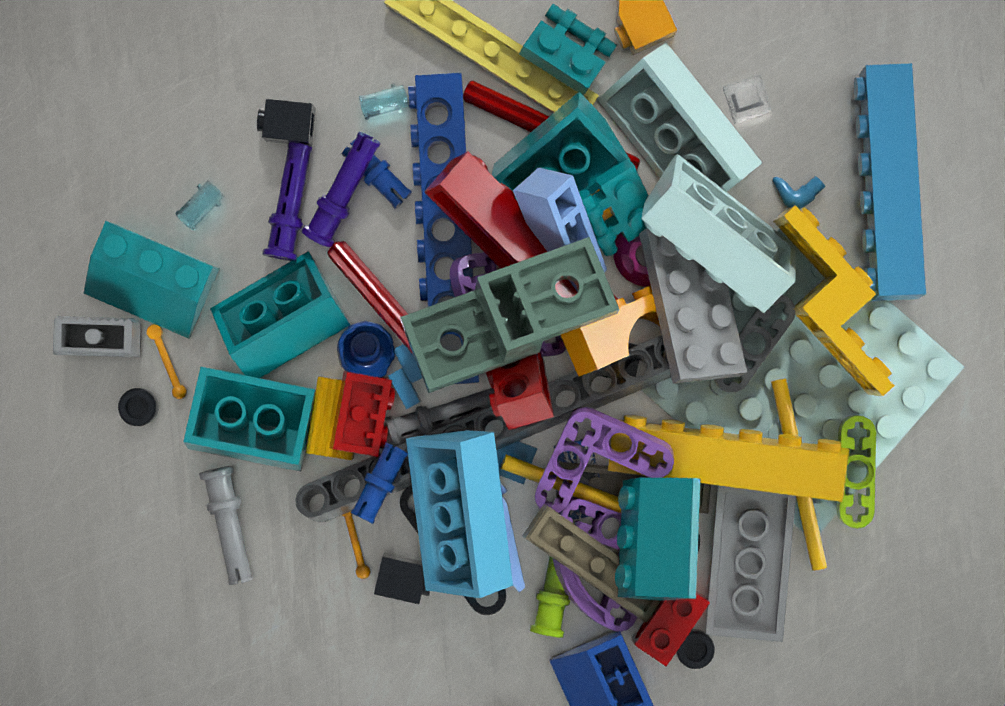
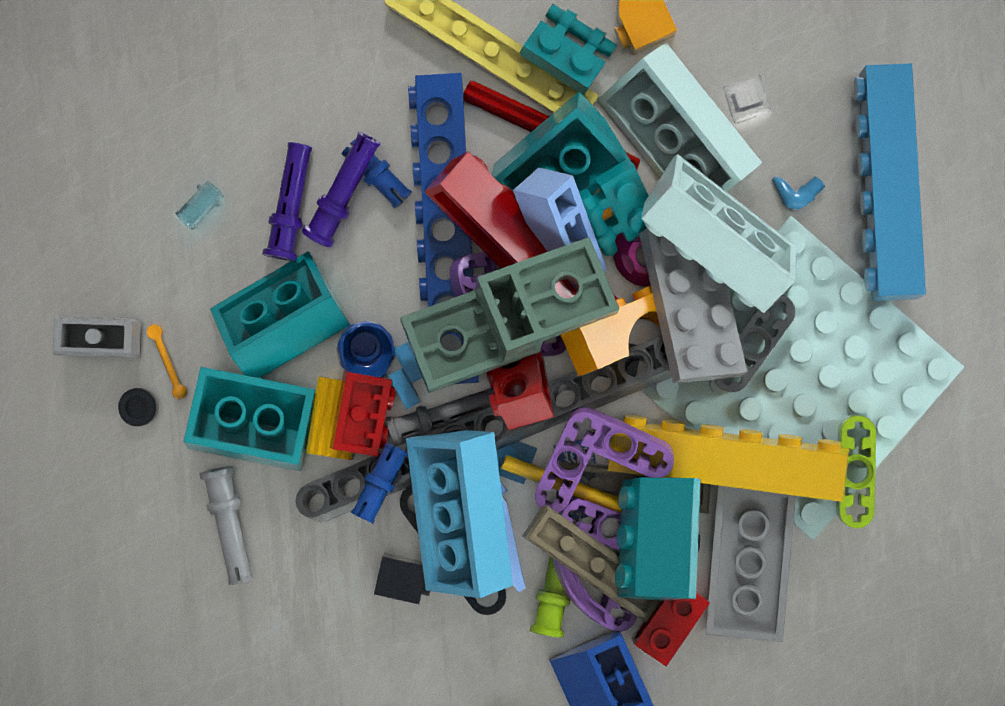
teal slope [83,221,220,339] -> none
black brick [257,99,316,146] -> none
red axle [327,241,413,354] -> none
light orange hinge [342,511,371,579] -> none
clear light blue pin [359,83,409,120] -> none
black tile [676,629,715,669] -> none
yellow piece [771,378,827,571] -> none
yellow bracket [773,205,895,396] -> none

